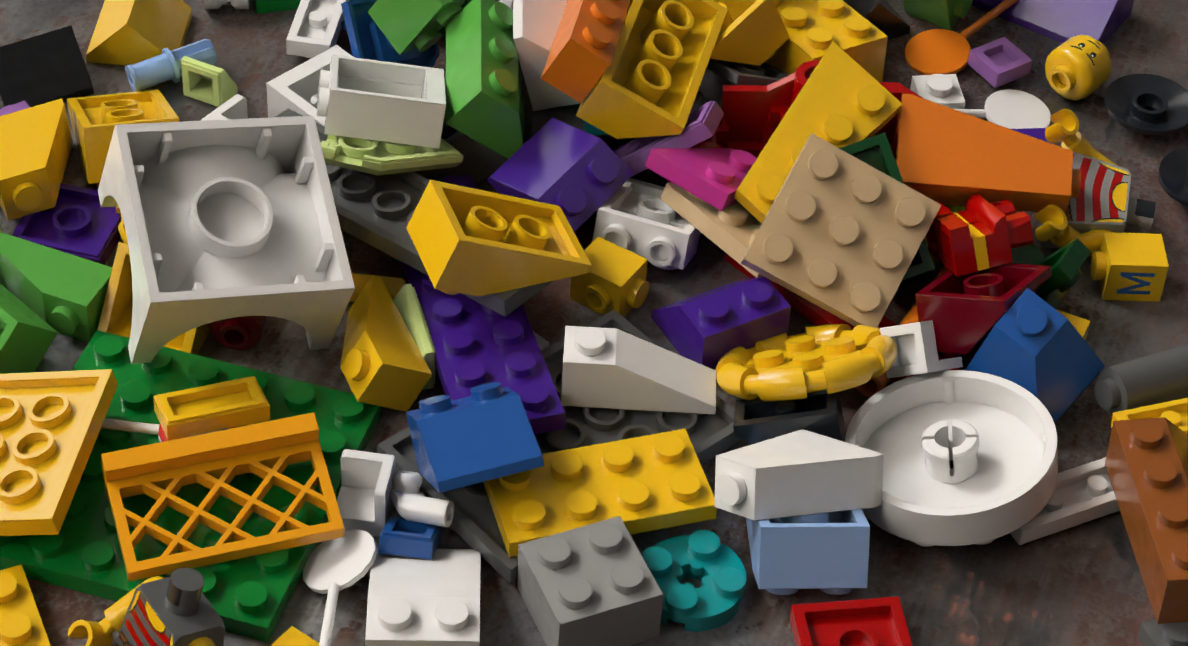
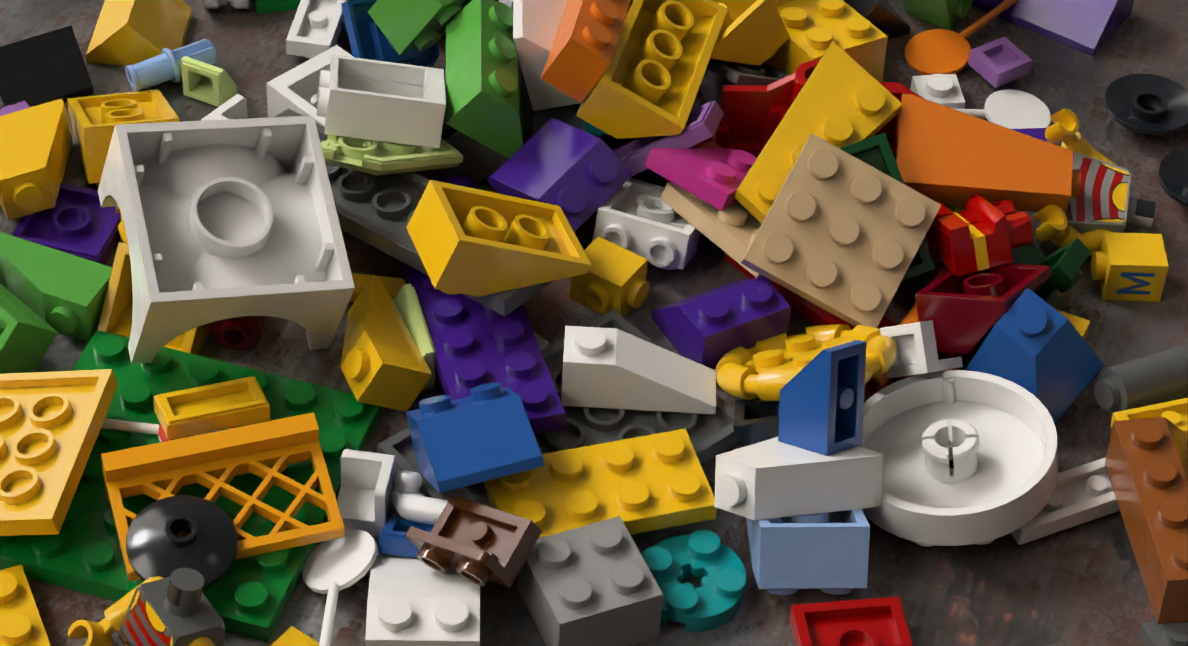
yellow head [1045,35,1112,101] -> none
none -> black dish [126,495,238,589]
none -> reddish brown bracket [405,495,542,588]
none -> blue slope [778,340,866,456]

